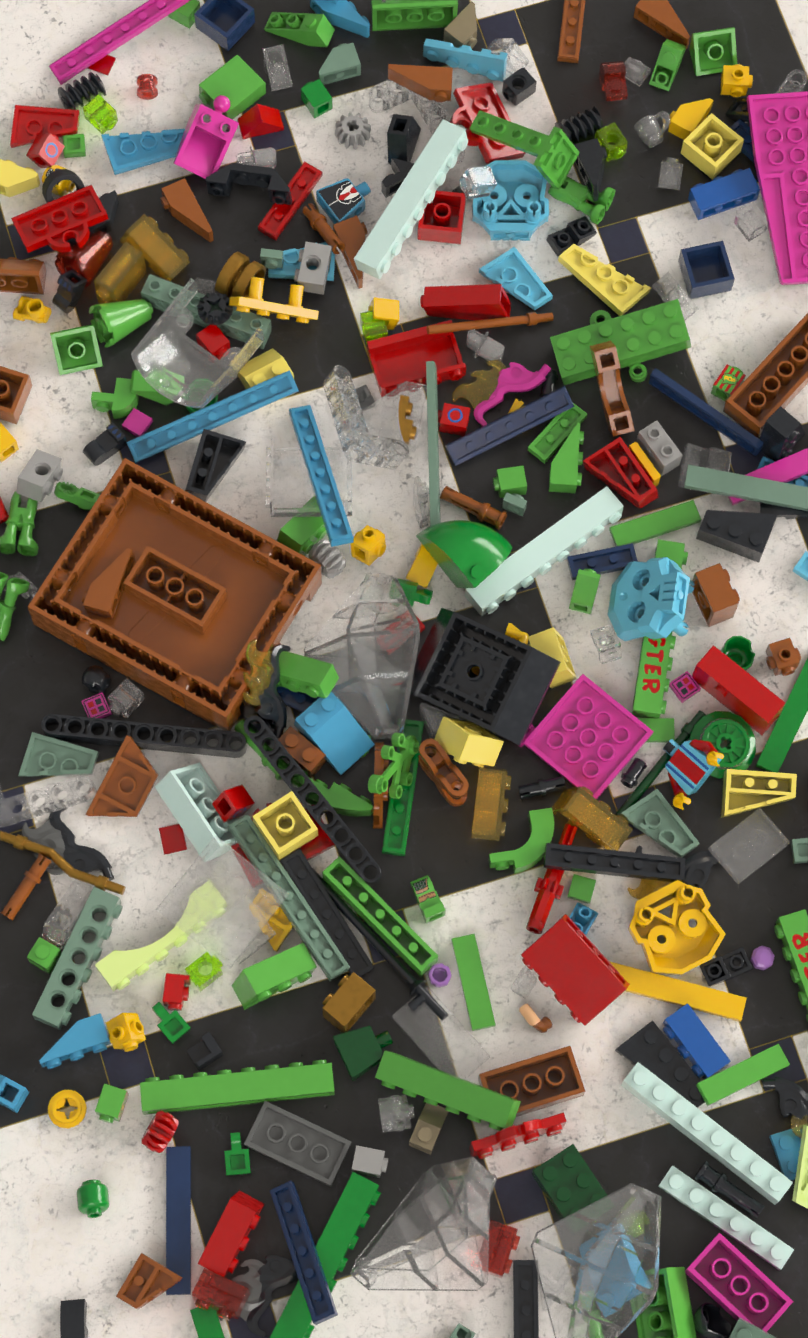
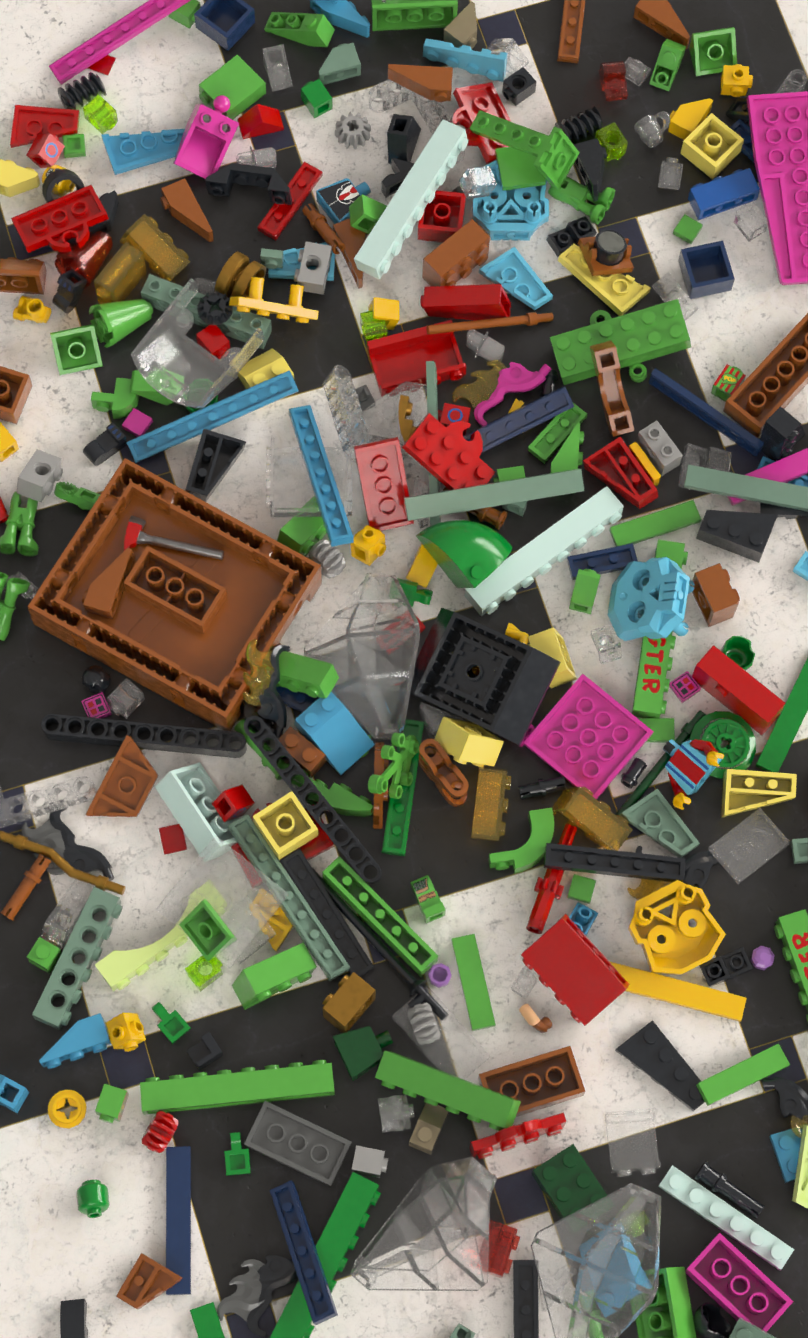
sand green wing [18,732,99,777] -> none
clear red wheel [136,74,158,100] -> none
red brick [163,973,191,1011] -> none
clear red brick [192,1268,250,1321] -> none
red wedge [197,1190,265,1277] -> none
light aqua brick [621,1062,793,1205] -> none
blue brick [662,1003,731,1080] -> none
dark orange brick [766,638,801,676] -> none
none -> flat silver piece [124,516,224,560]
none -> bright green slope [179,899,237,962]
none -> bright green slope [349,194,387,234]
none -> plate [354,437,414,531]
none -> red plate [402,413,495,490]
none -> sand green tile [404,468,584,521]
none -> light grey gear [408,1002,441,1045]
none -> dark orange brick [422,219,490,286]
none -> bright green tile [495,147,546,191]
none -> piece [578,230,634,276]
none -> clear panel [605,1108,661,1177]
none -> bright green tile [673,214,703,244]

